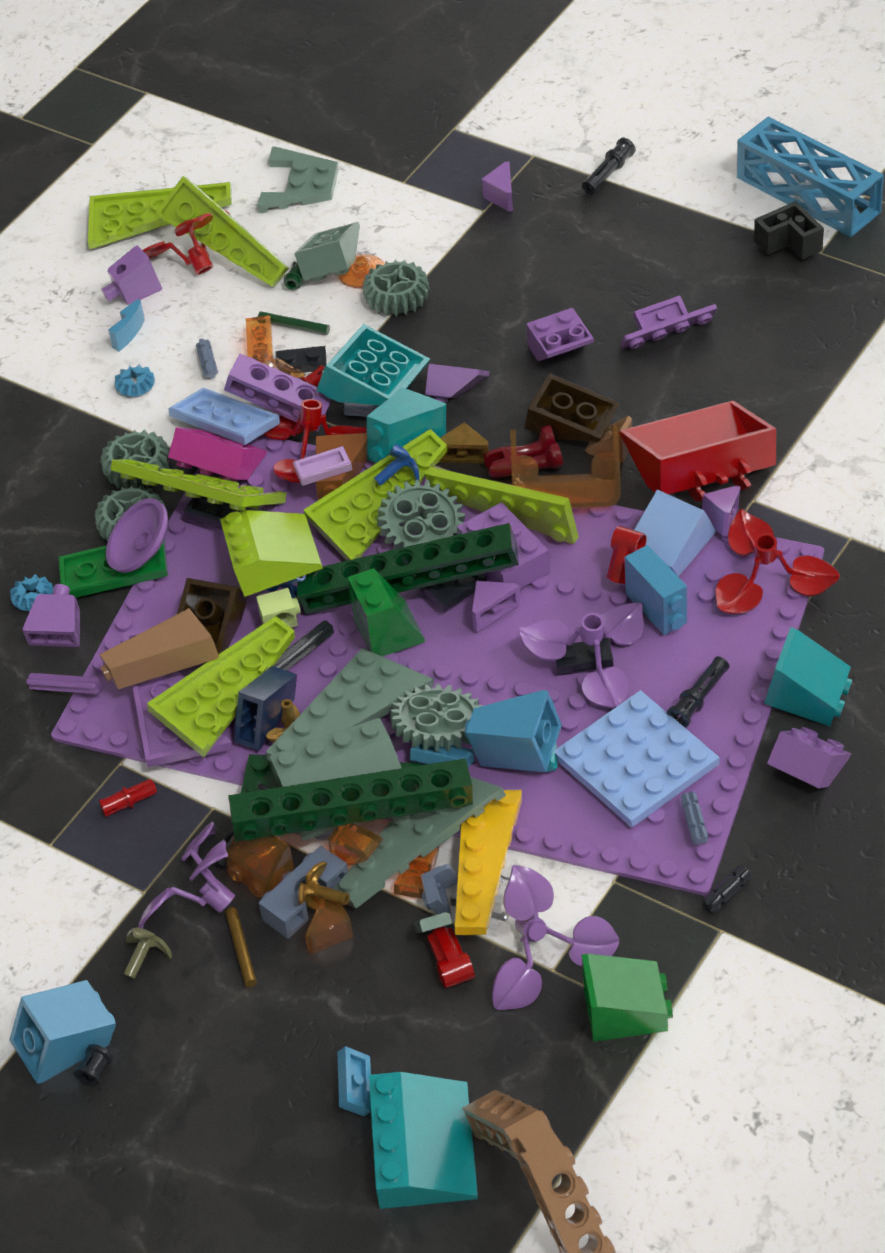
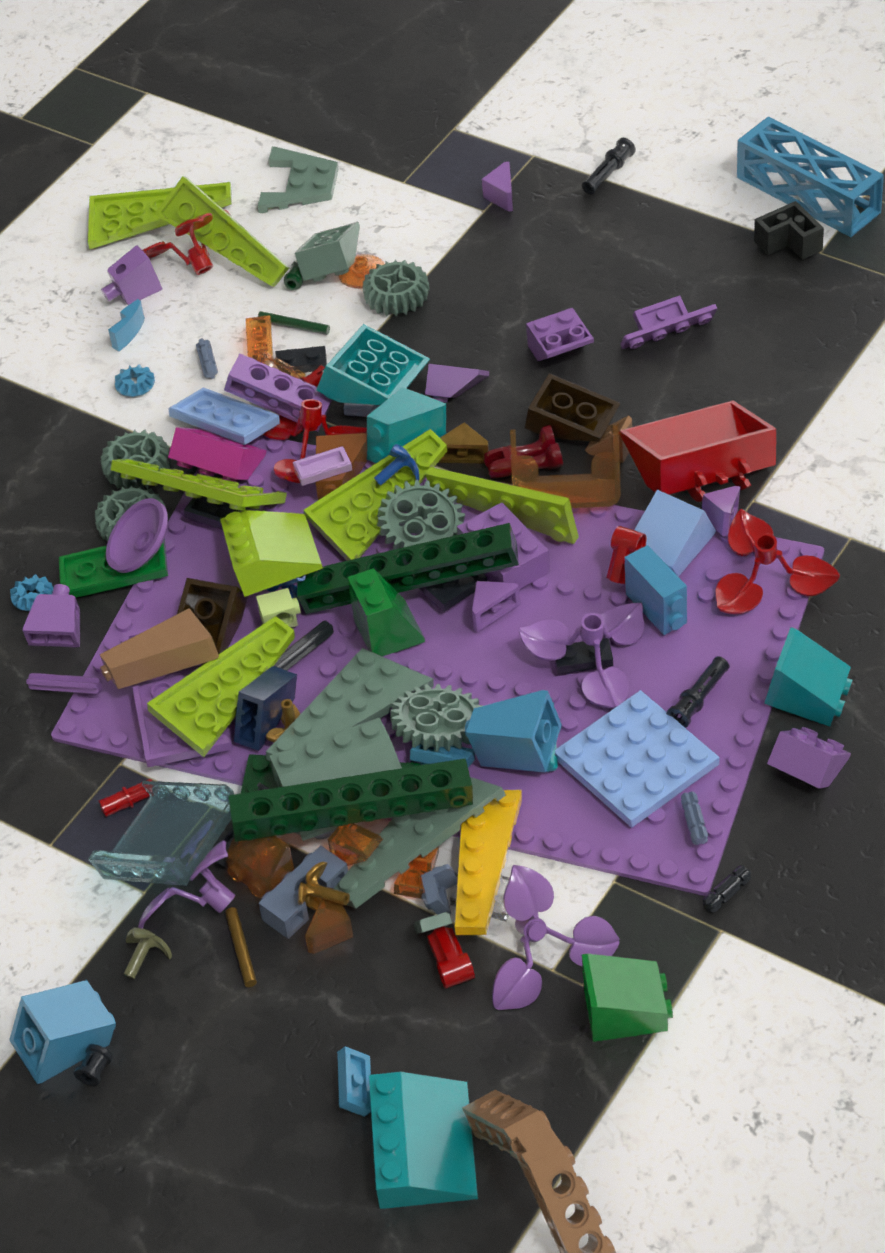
none -> clear light blue panel [88,781,234,886]

